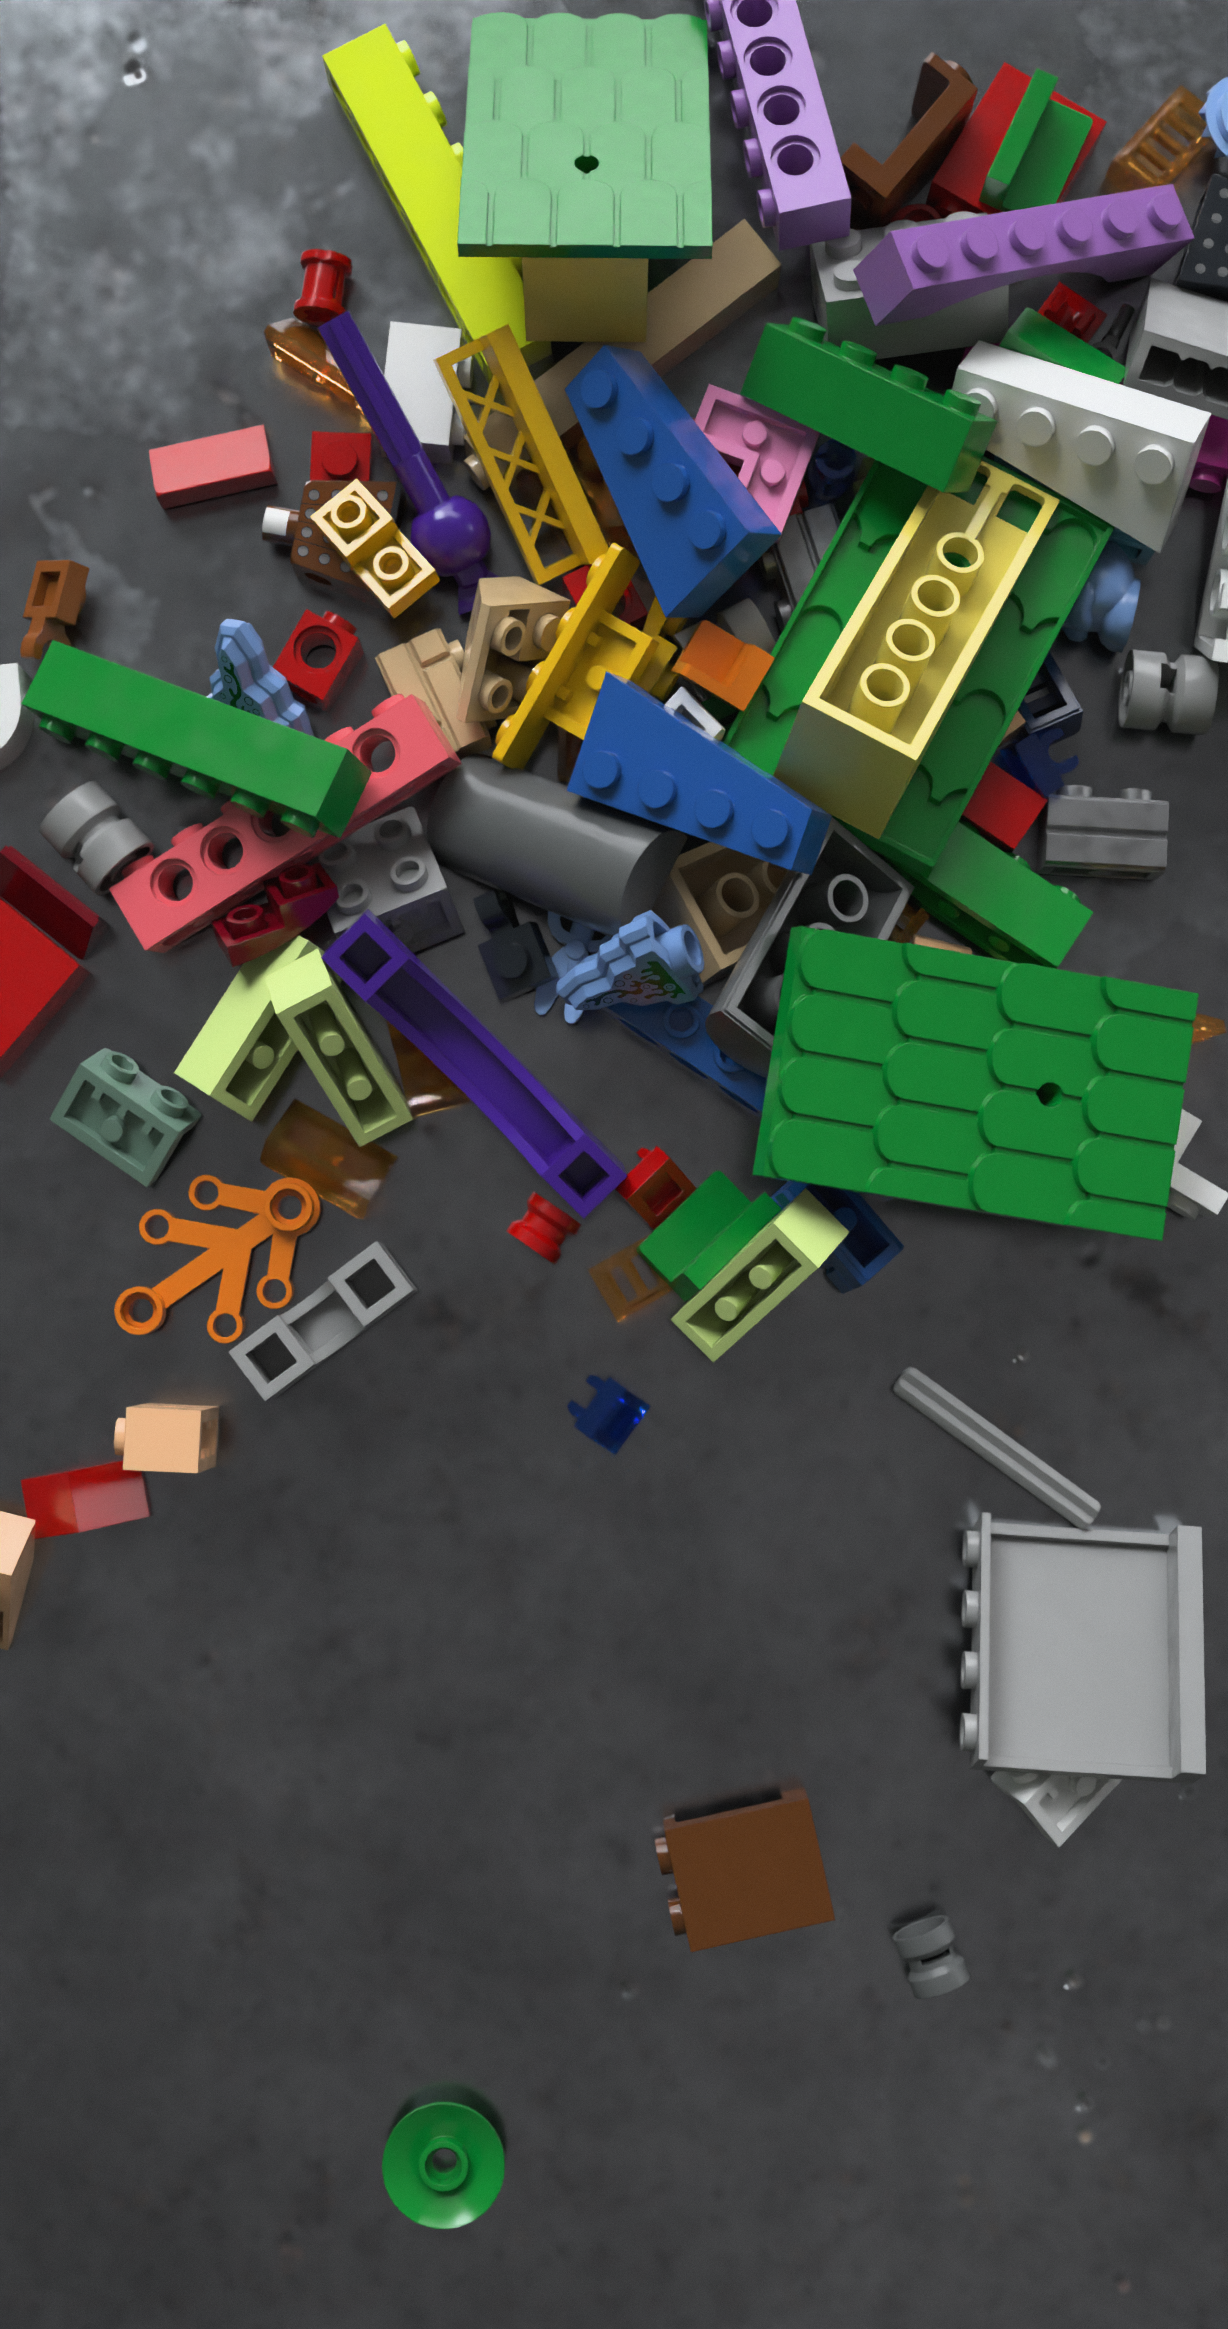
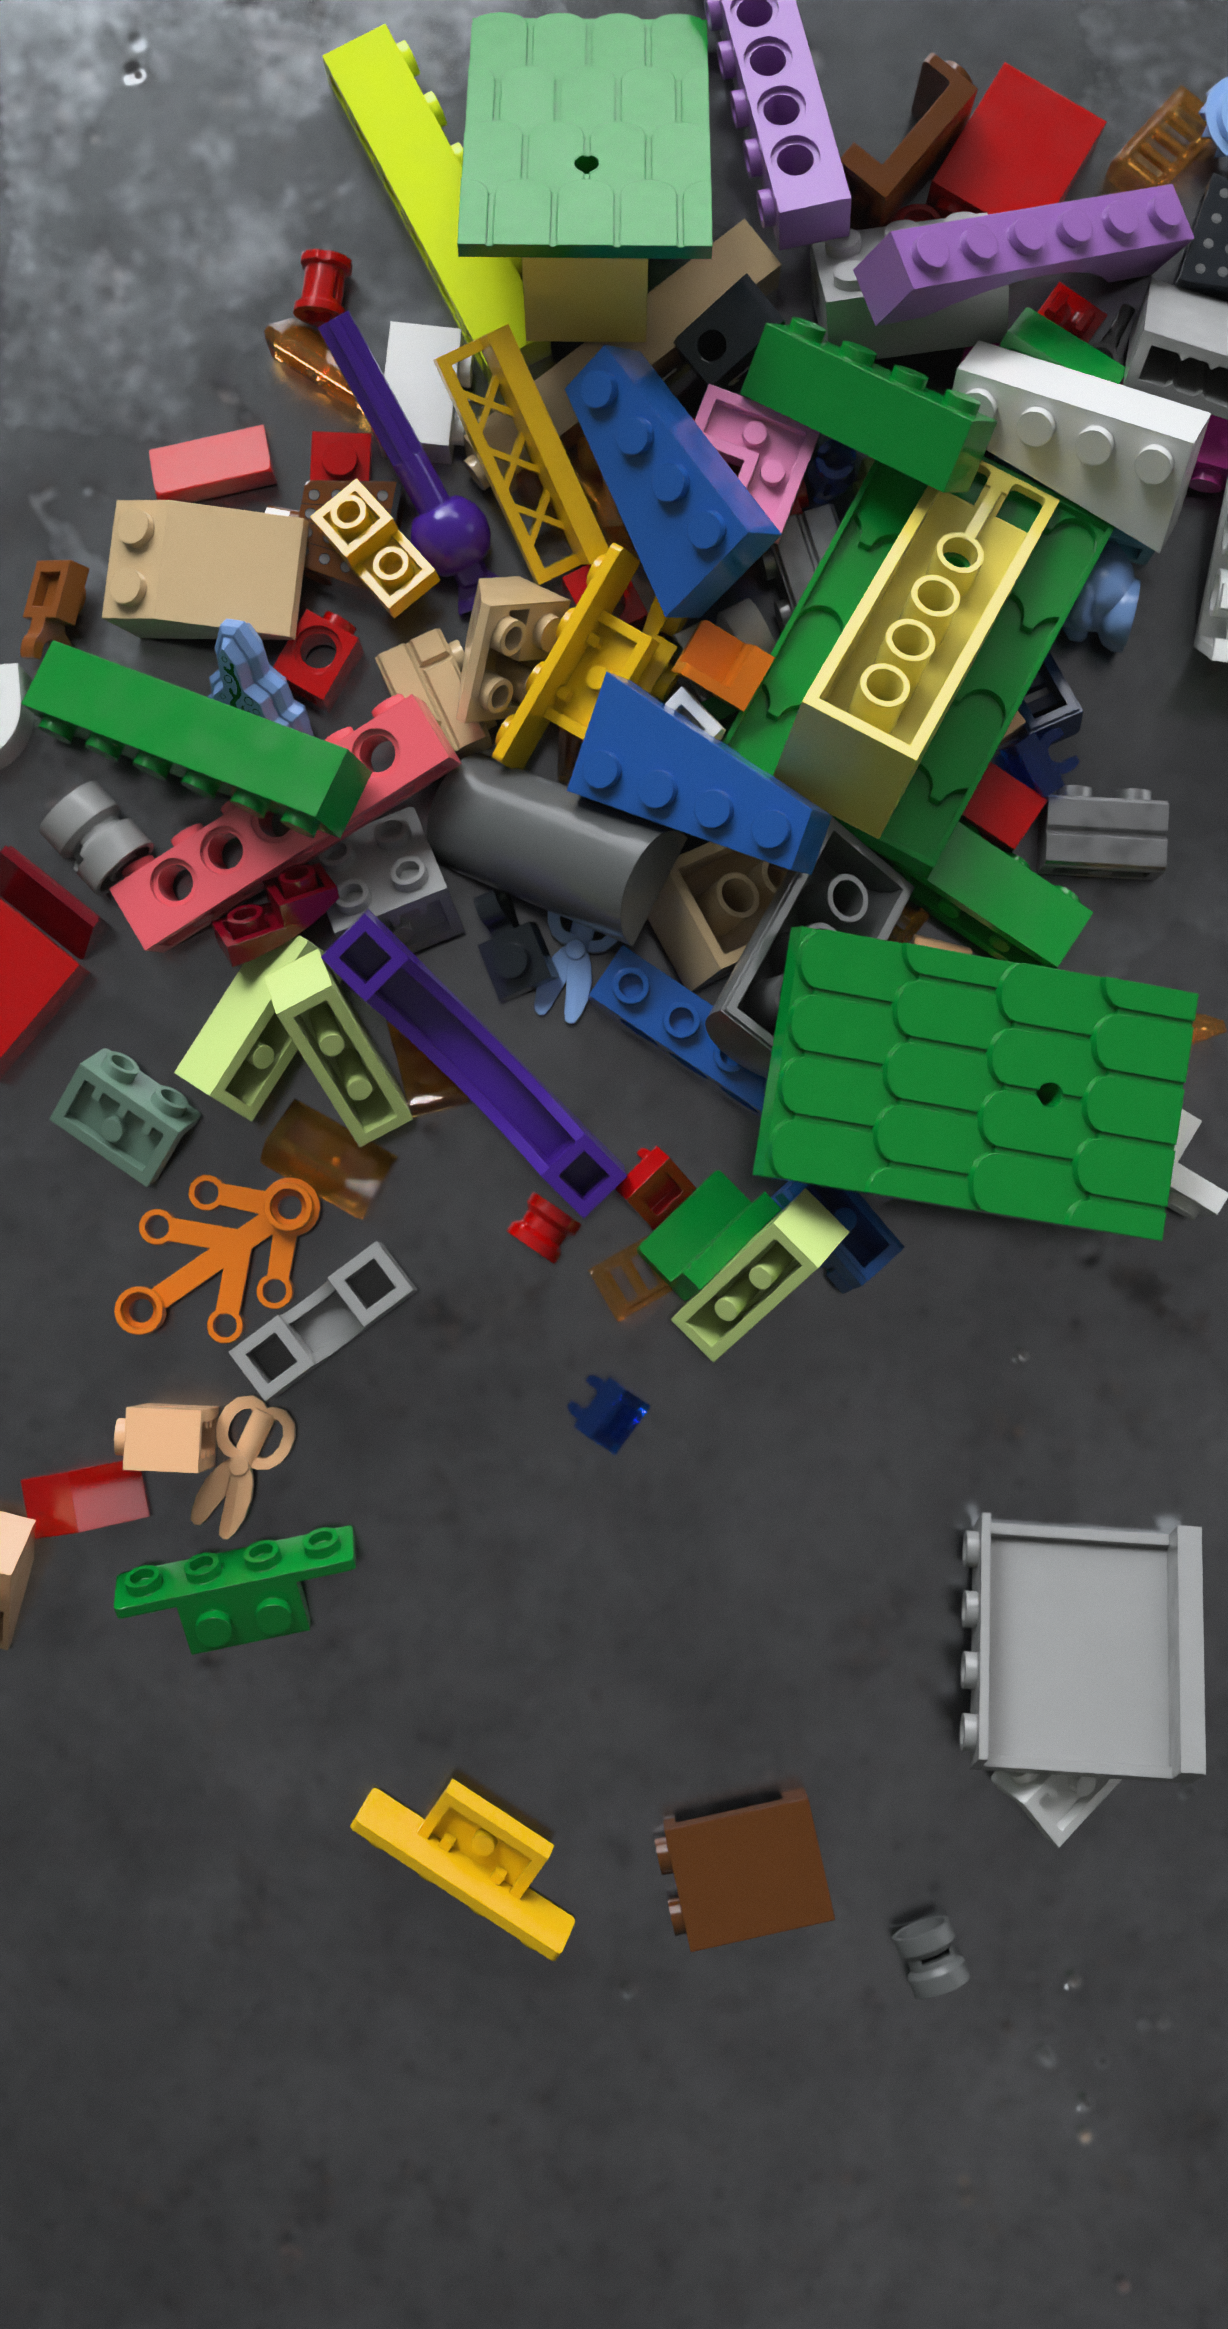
green dish [382,2102,505,2229] -> none
medium blue rock [556,910,704,1010] -> none
light grey axle [893,1367,1101,1529] -> none
green panel [979,68,1093,212] -> none
light grey wheel [1118,649,1219,735] -> none
none -> tan slope [102,500,309,640]
none -> green bracket [114,1526,356,1655]
none -> light nougat piece [191,1395,296,1539]
none -> yellow bracket [350,1778,575,1961]
none -> black torso [662,273,785,407]

